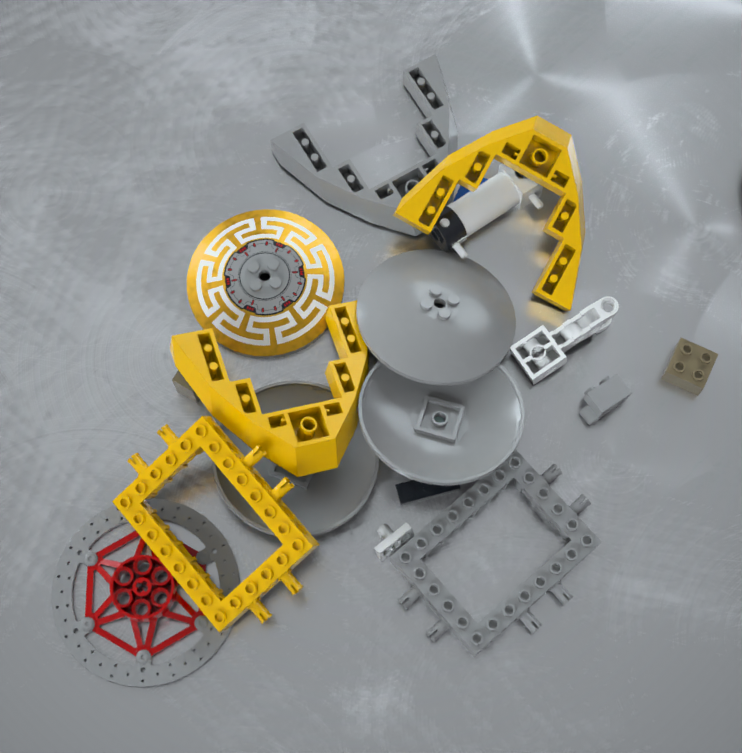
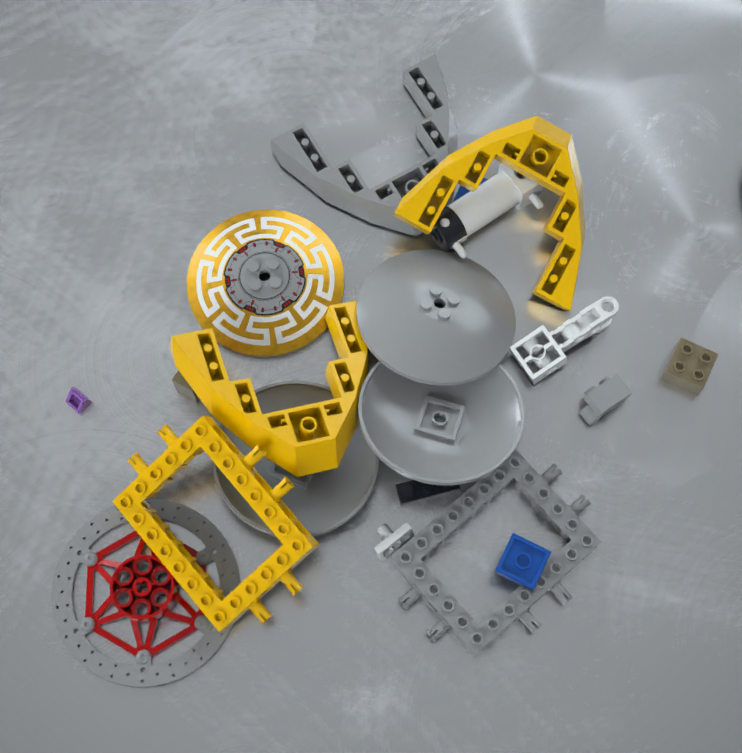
none -> medium lavender slope [65,387,92,414]
none -> blue tile [494,533,552,591]

